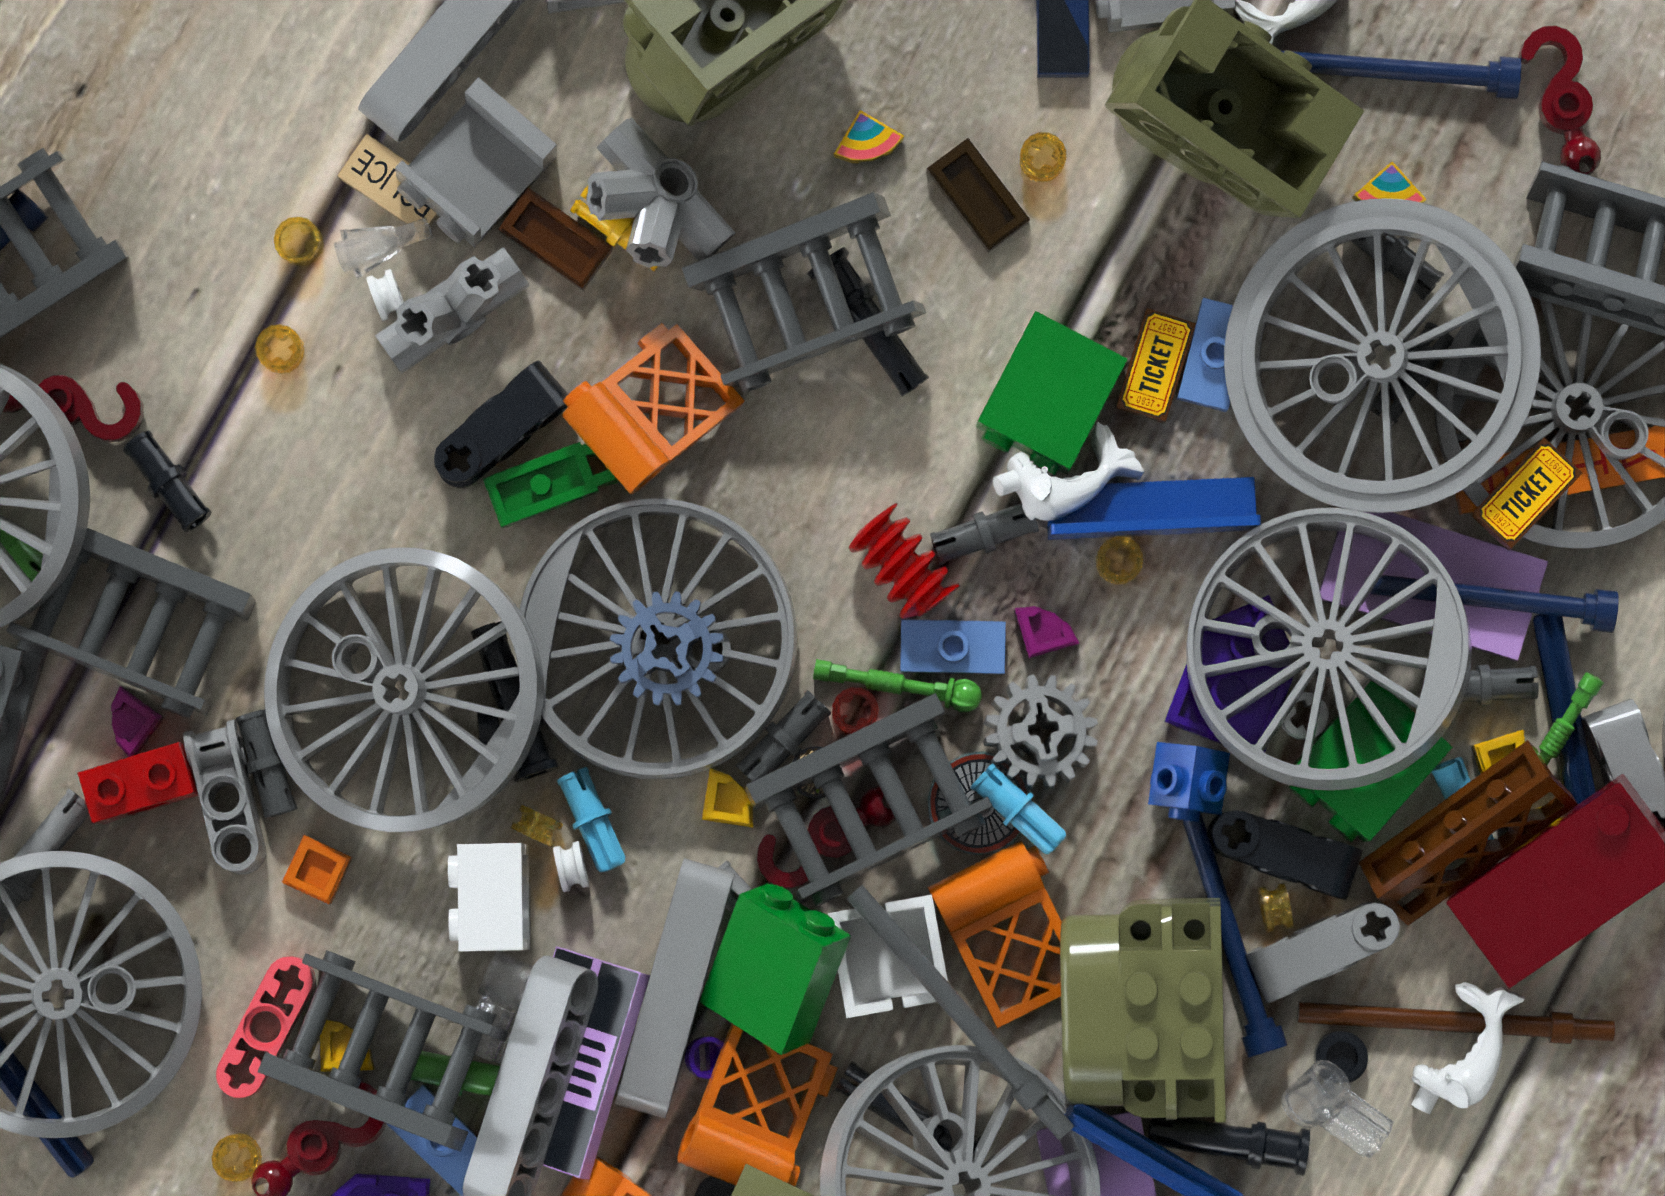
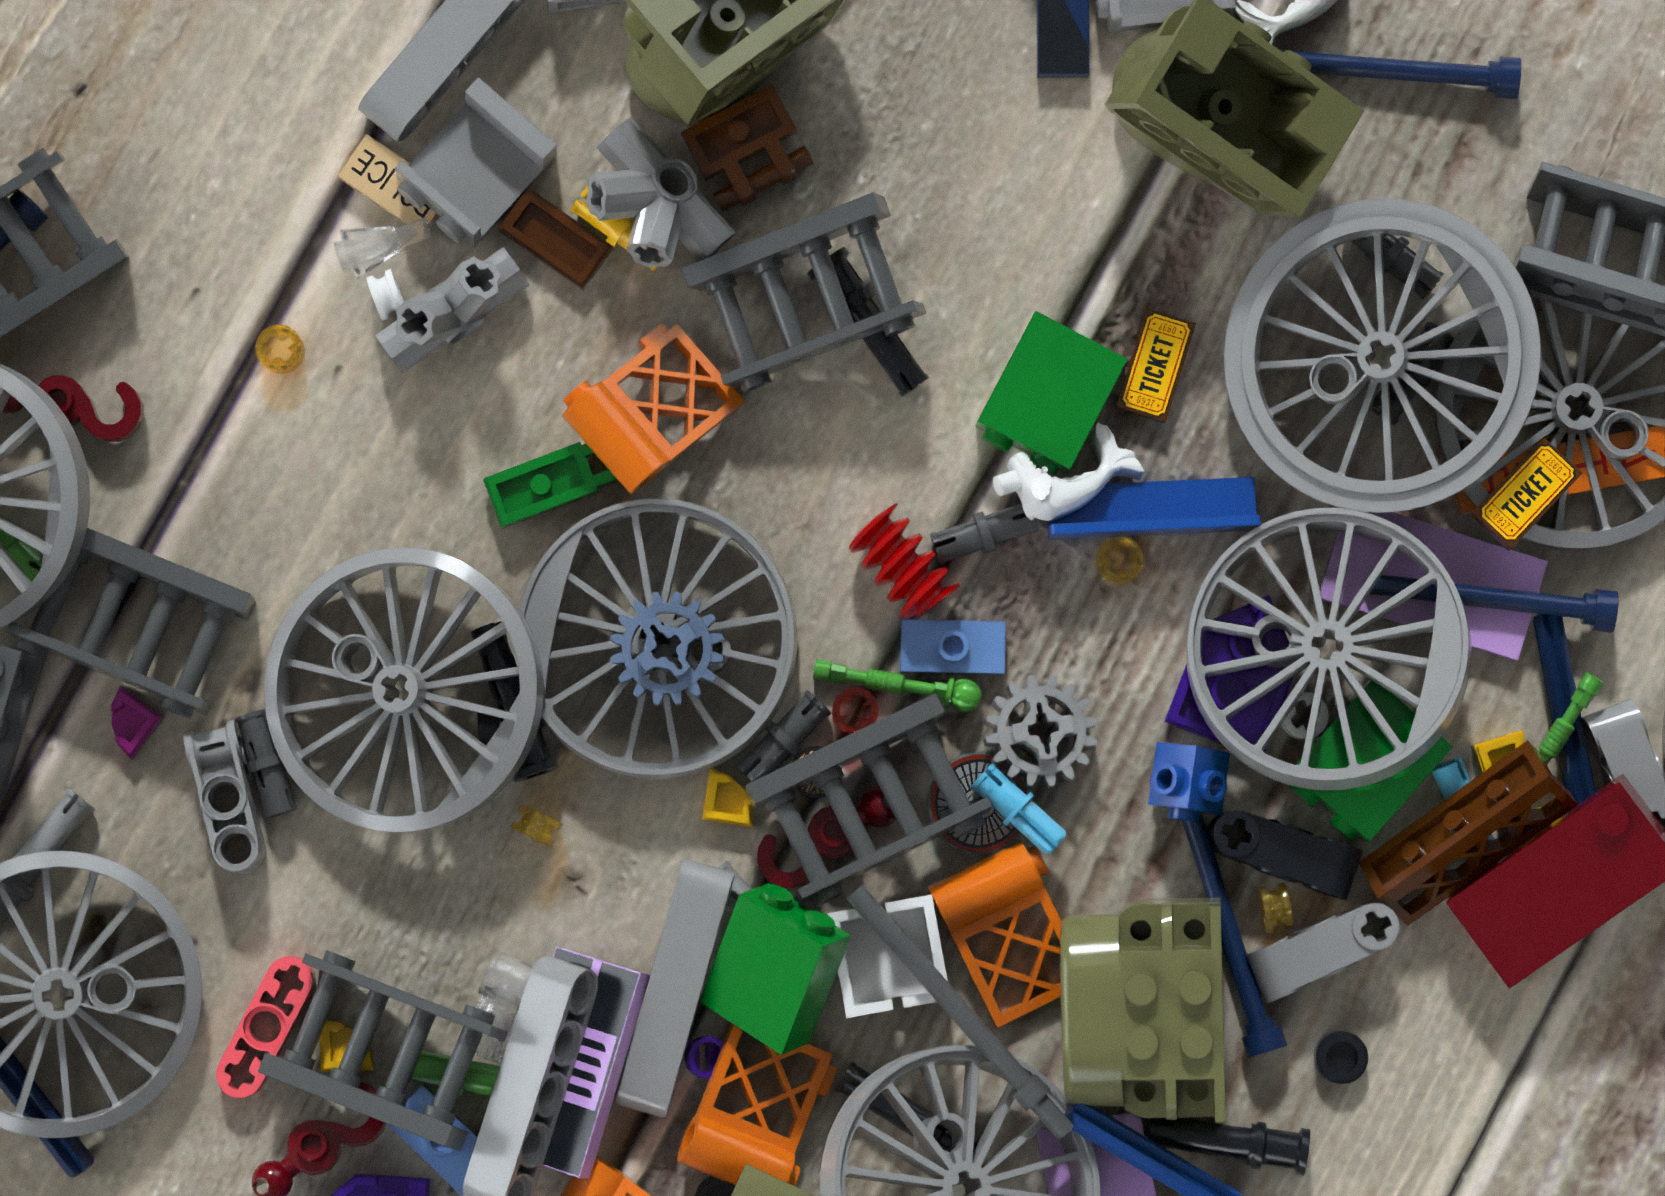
red brick [77,742,199,825] -> none
black pin [123,430,212,532] -> none
clear yellow bush [211,1133,262,1182] -> none
clear yellow bush [274,217,324,266] -> none
orange tile [282,835,353,905] -> none
black piece [434,360,568,488] -> none
white piece [448,843,530,951] -> none
white bush [553,841,589,892] -> none
medium azure axle [557,767,625,872] -> none
tile [834,110,904,164] -> none
dark brown tile [926,138,1030,253] -> none
magenta tile [1014,606,1079,659] -> none
clear yellow bush [1019,132,1066,182] -> none
medium blue plate [1176,298,1233,412] -> none
clear piece [1281,1060,1394,1158] -> none
reddish brown bar [1297,1002,1615,1044] -> none
tile [1352,161,1427,203] -> none
white animal [1411,982,1525,1114] -> none
dark grey pin [1462,664,1539,706] -> none
dark red piece [1518,26,1601,175] -> none
none -> reddish brown plate [681,84,814,212]

